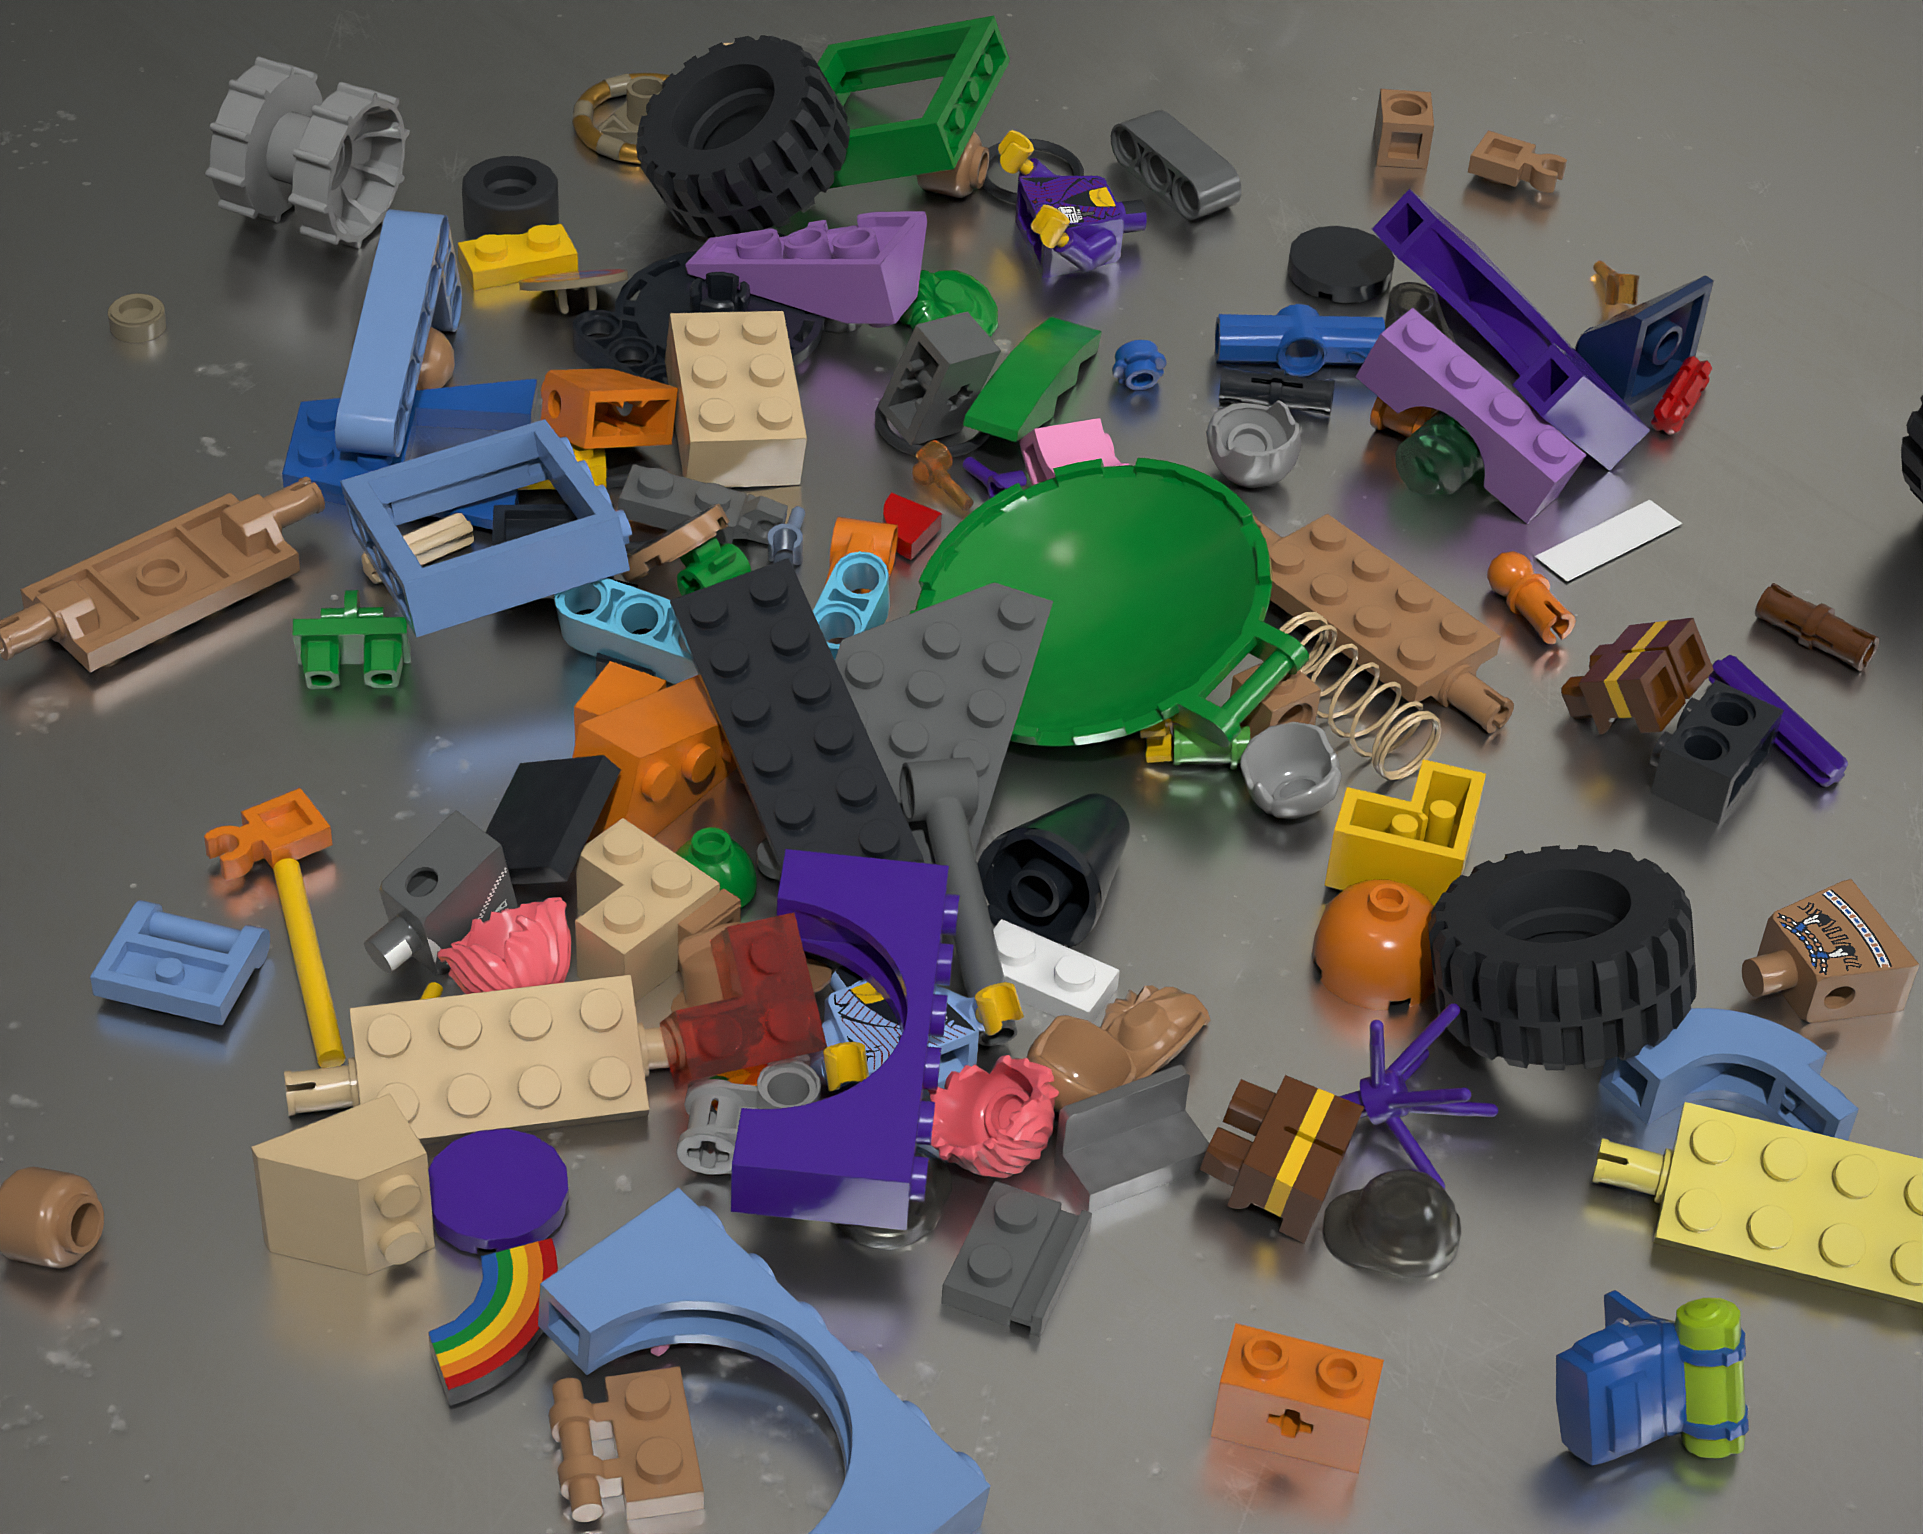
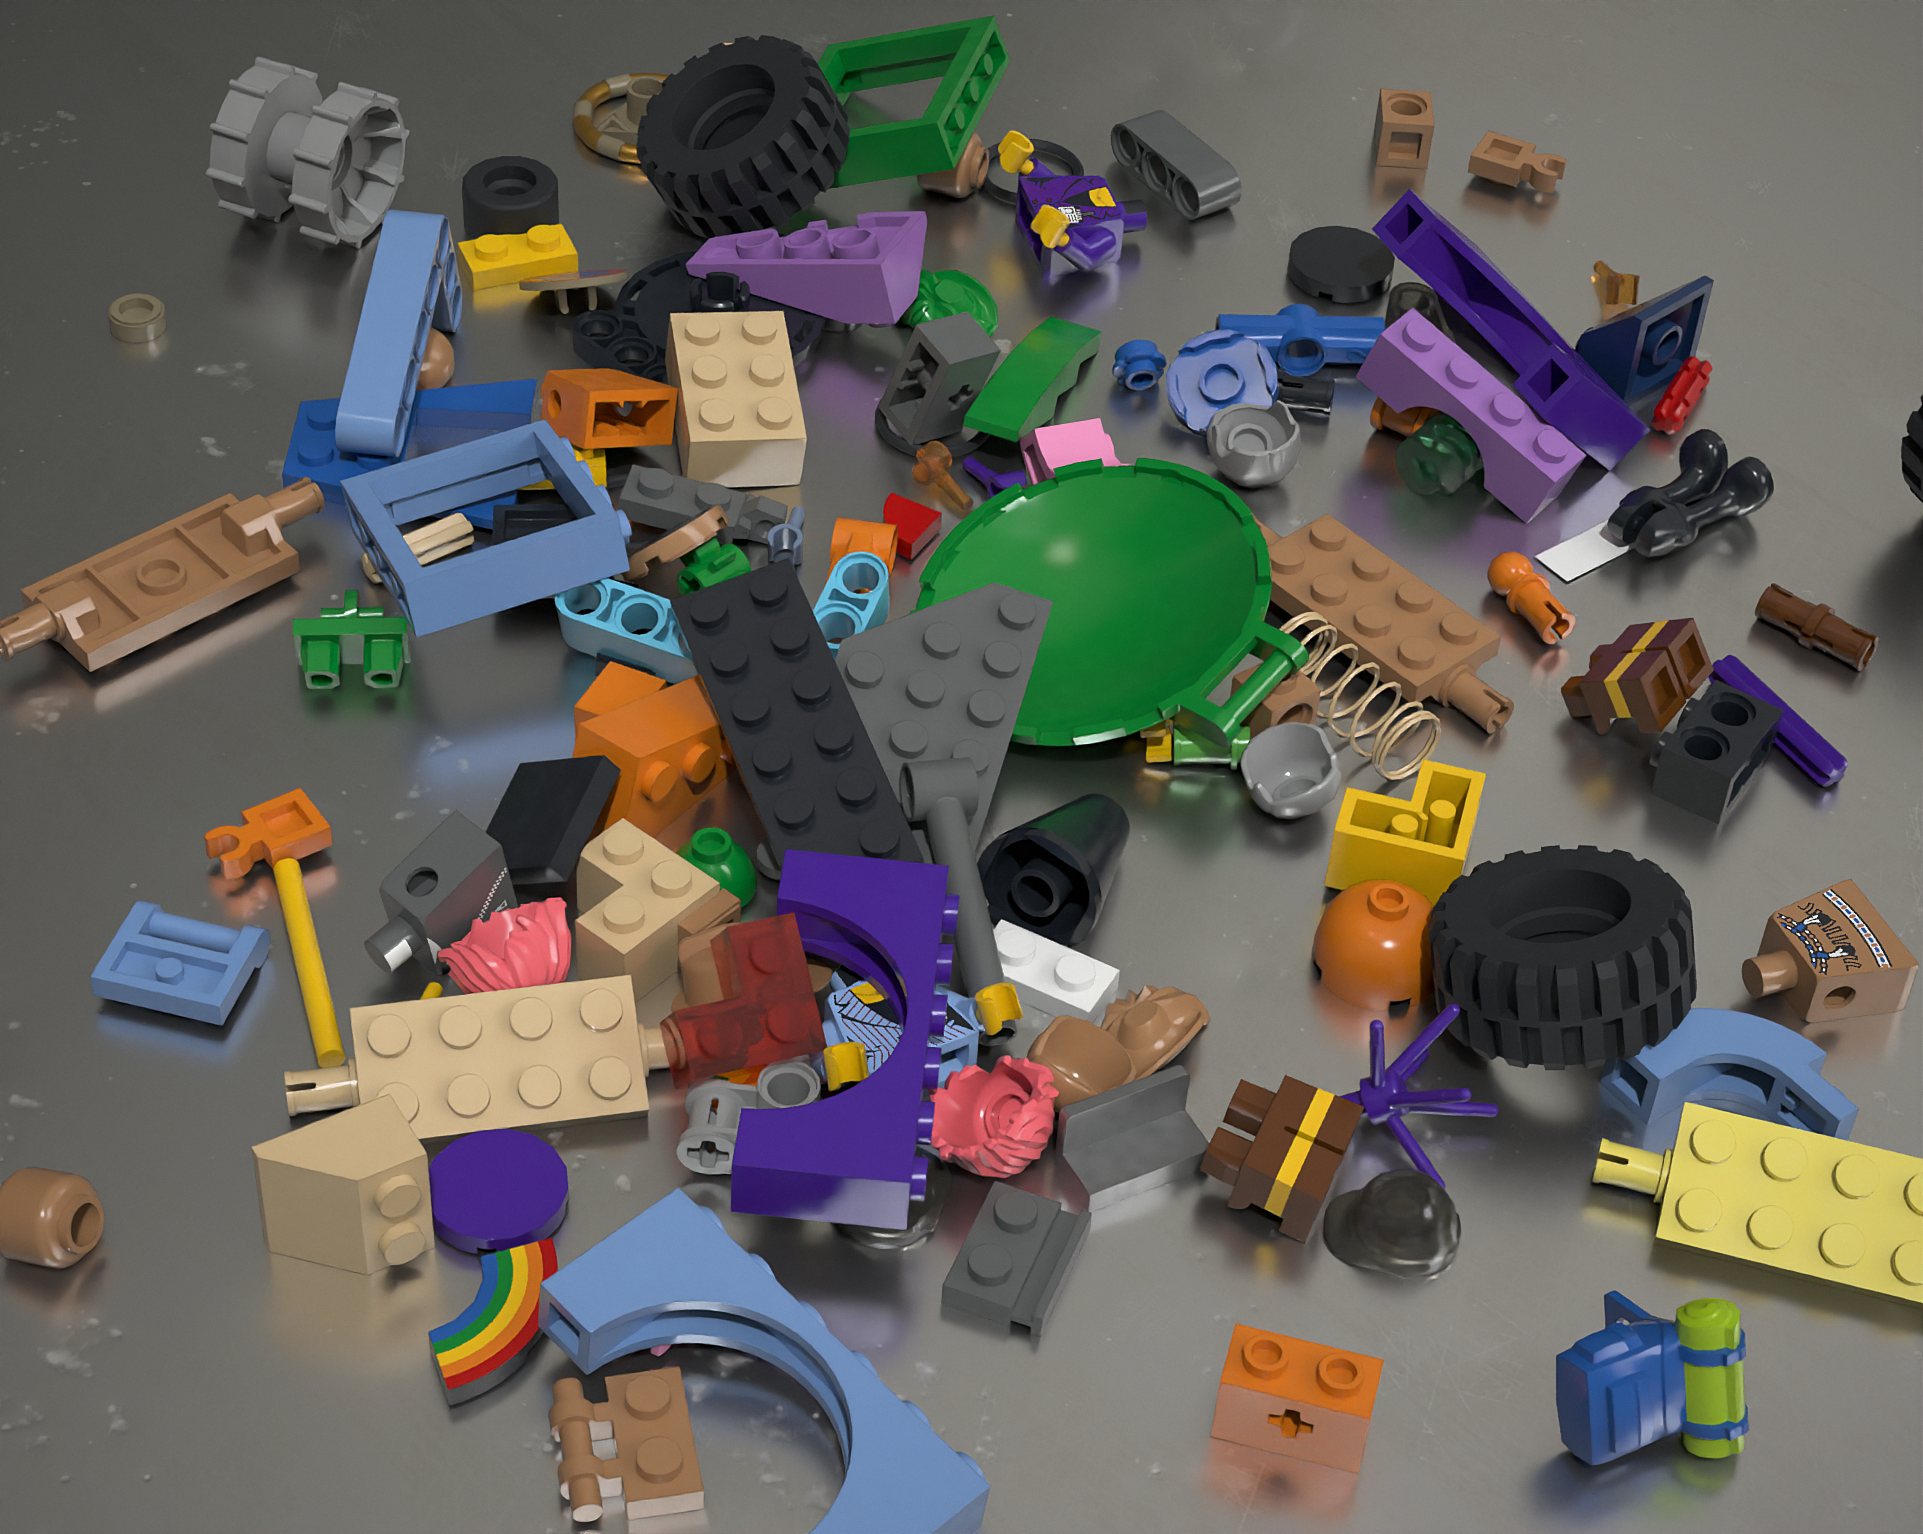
none -> tile [1166,329,1279,438]
none -> black piece [1607,429,1774,558]

